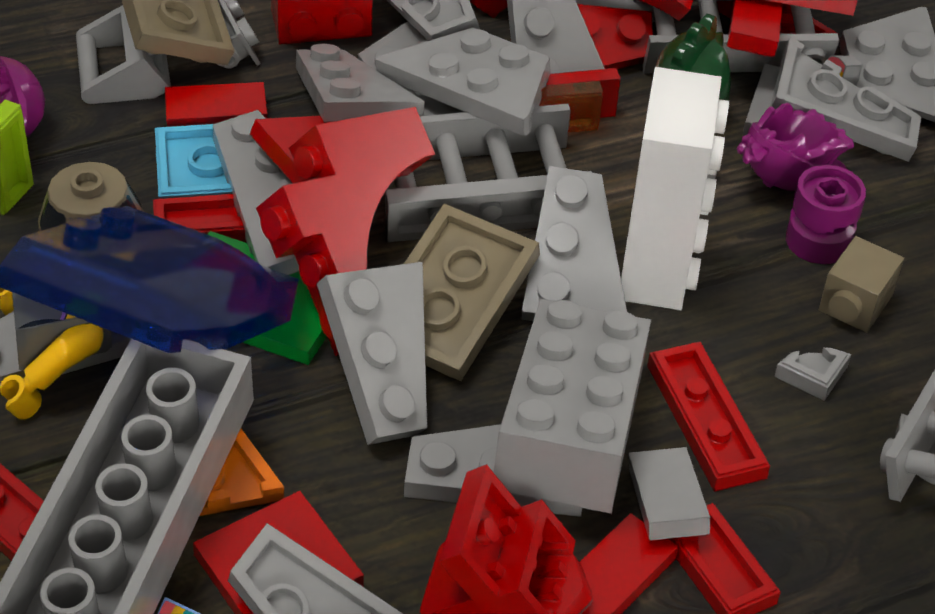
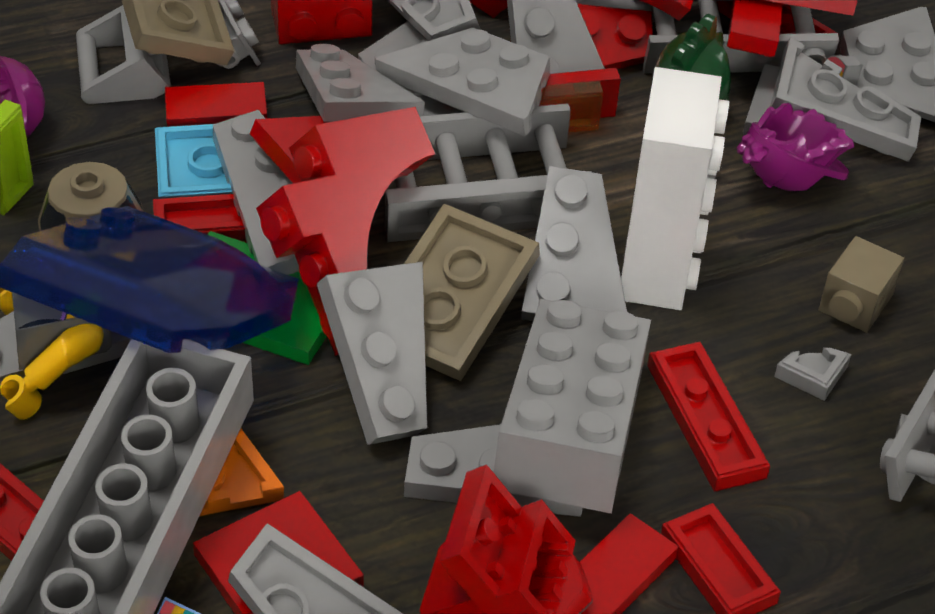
light grey tile [629,447,710,540] -> none
magenta wheel [785,165,866,265] -> none

